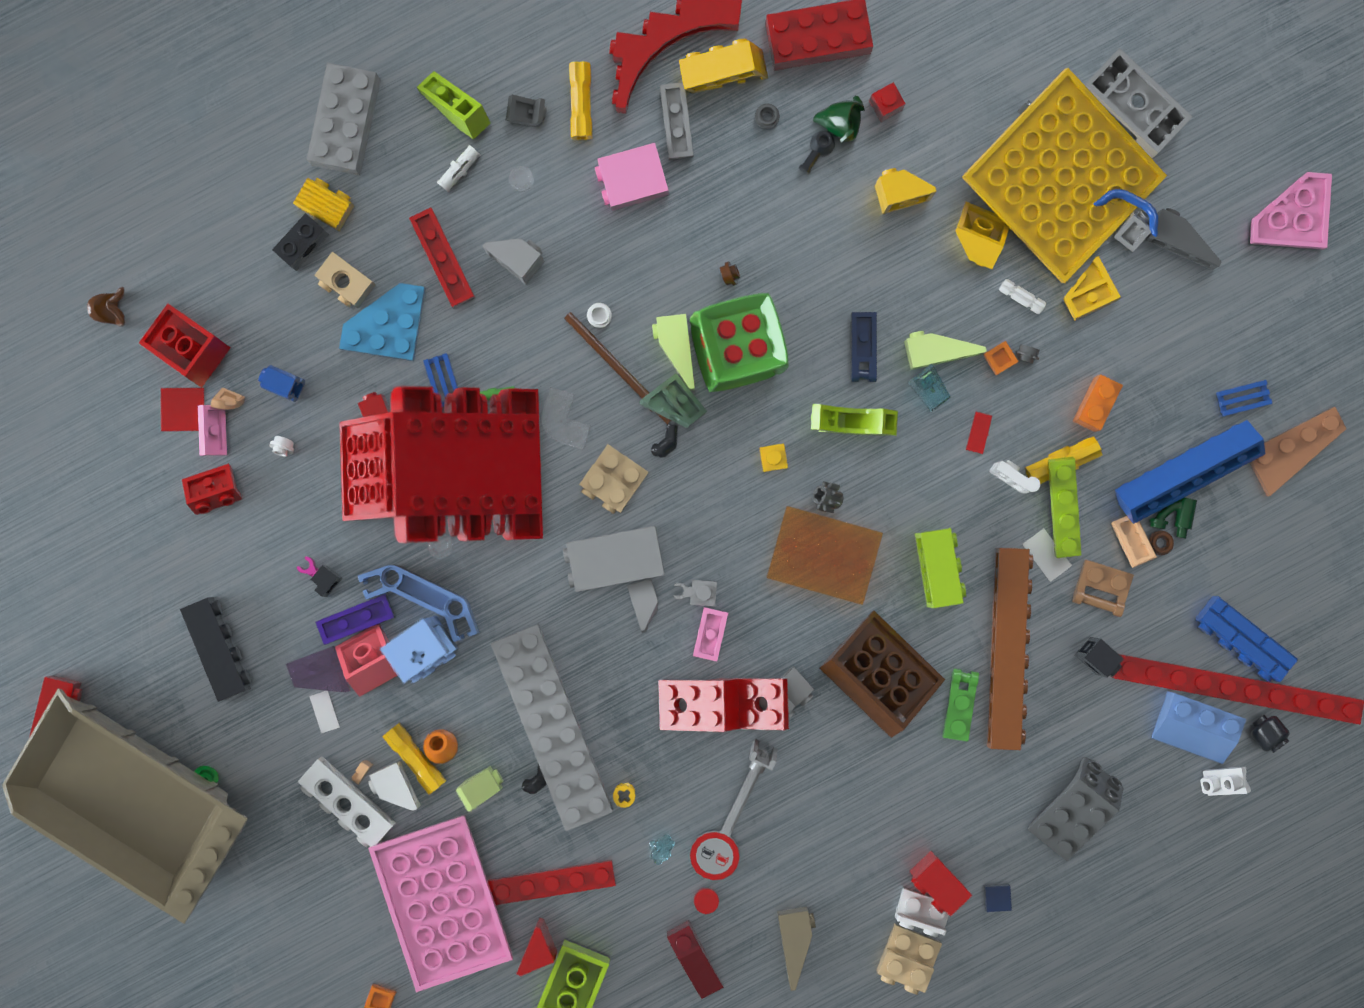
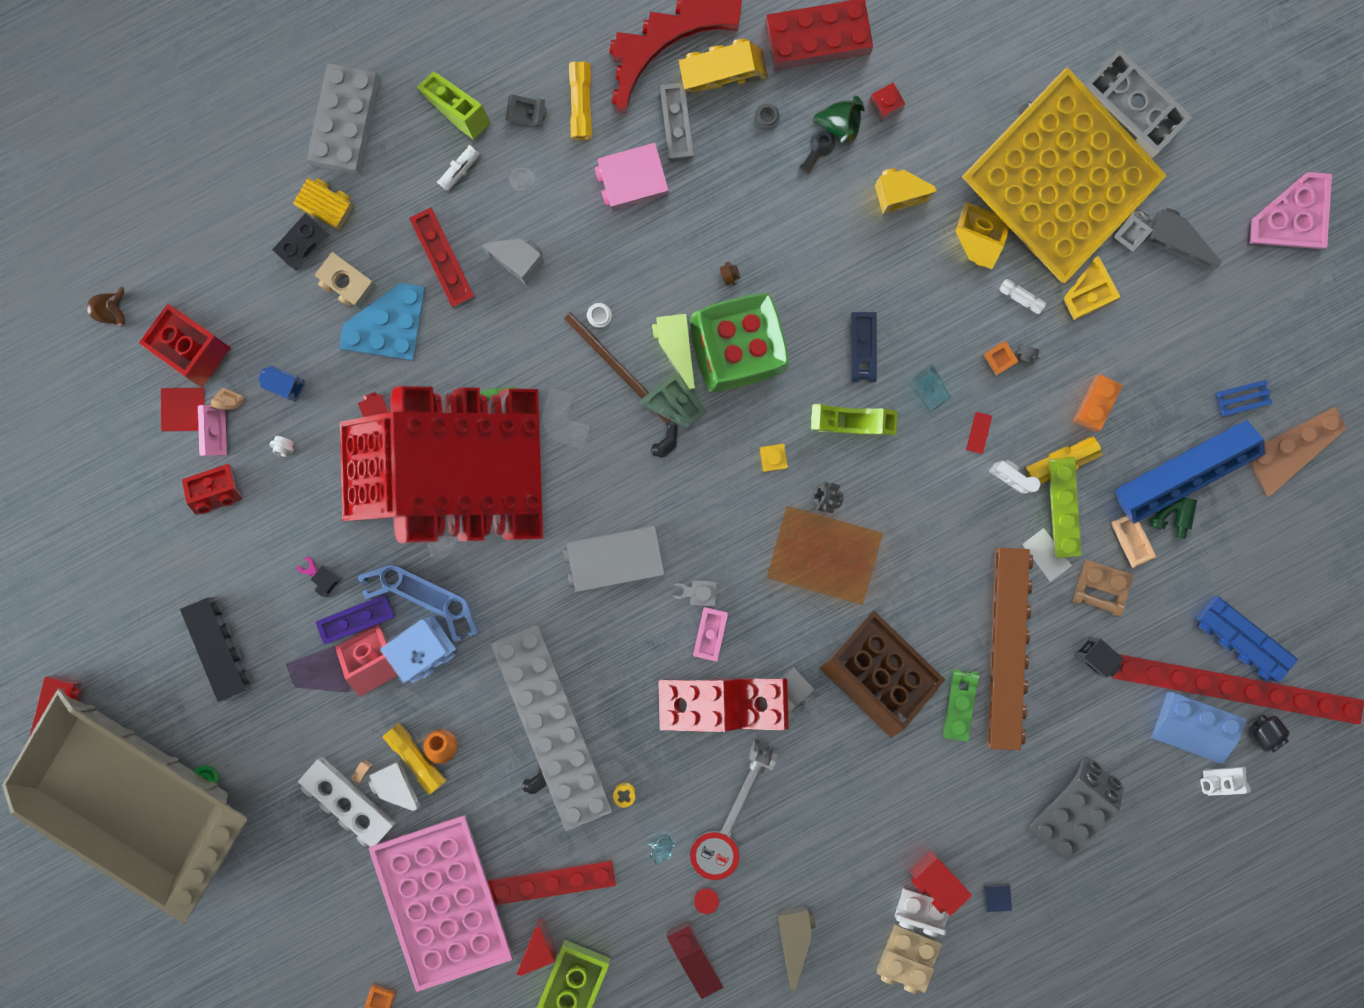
white sticker [309,690,340,734] -> none
blue tile [423,353,458,407] -> none
yellowish green slope [456,766,503,812] -> none
tan plate [579,444,649,514] -> none
light grey slope [627,578,659,633] -> none
yellowish green slope [904,331,987,370] -> none
lime brick [915,528,966,608] -> none
blue animal [1093,189,1159,237] -> none
reddish brown plate [1149,531,1174,555] -> none

